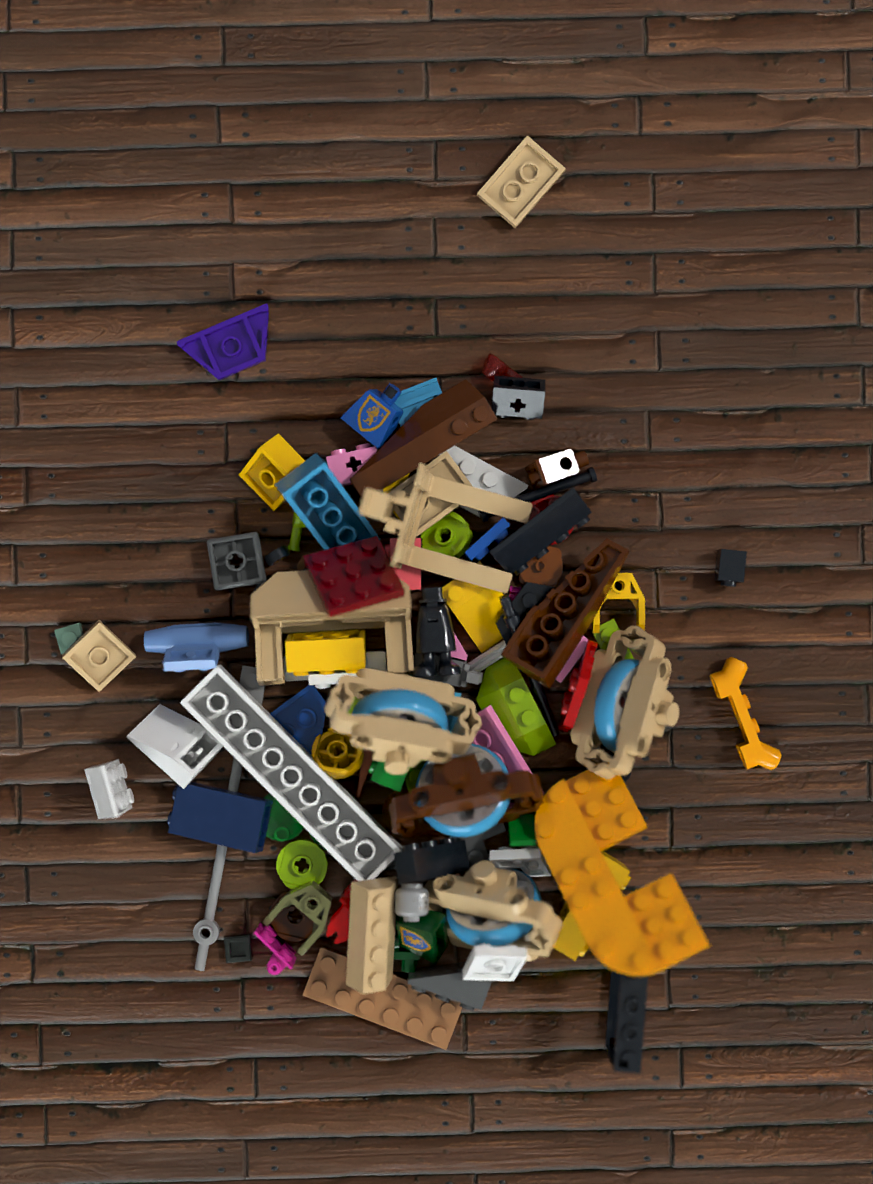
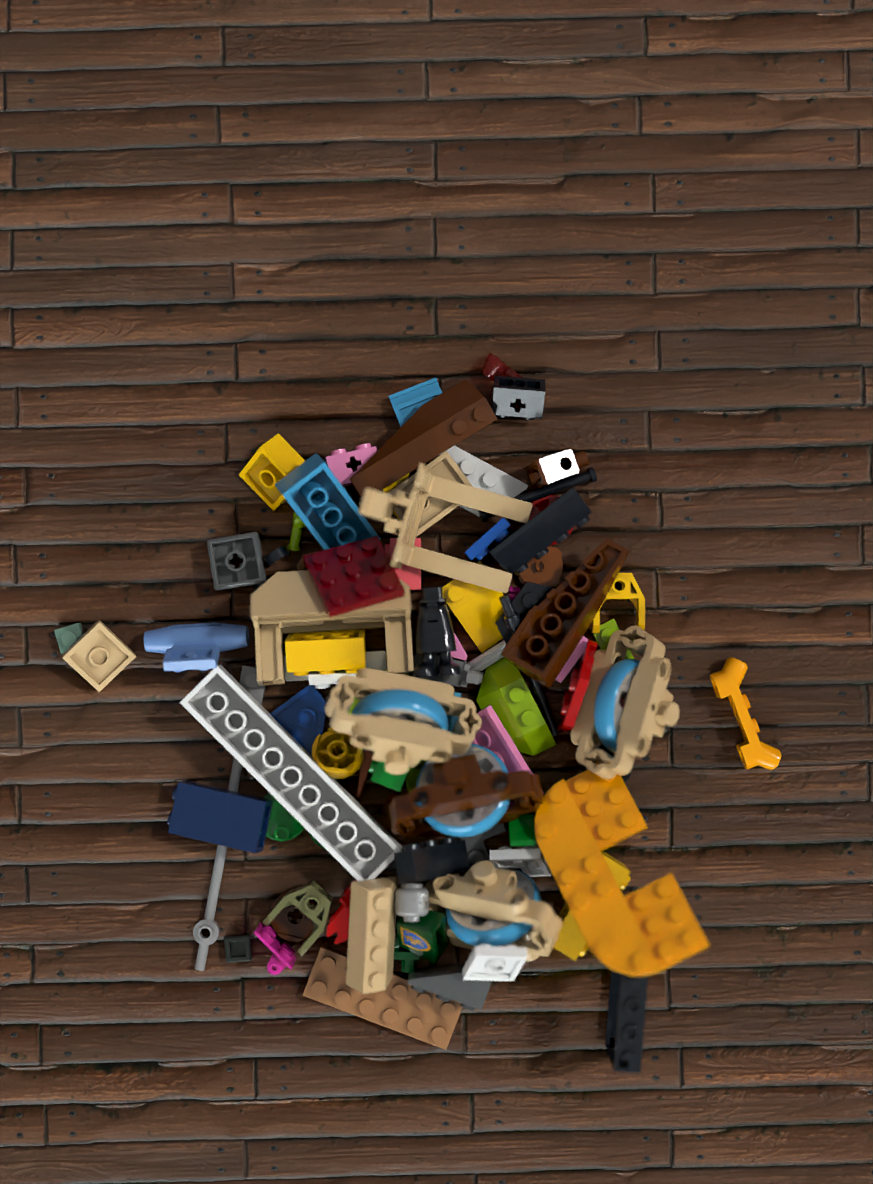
white slope [84,759,134,819] -> none
white slope [126,704,223,789] -> none
dark purple wing [176,303,269,380] -> none
lime plate [276,839,328,889] -> none
blue torso [341,383,403,448] -> none
lime plate [420,512,473,558] -> none
tan plate [477,136,566,229] -> none
black brick [714,549,747,587] -> none

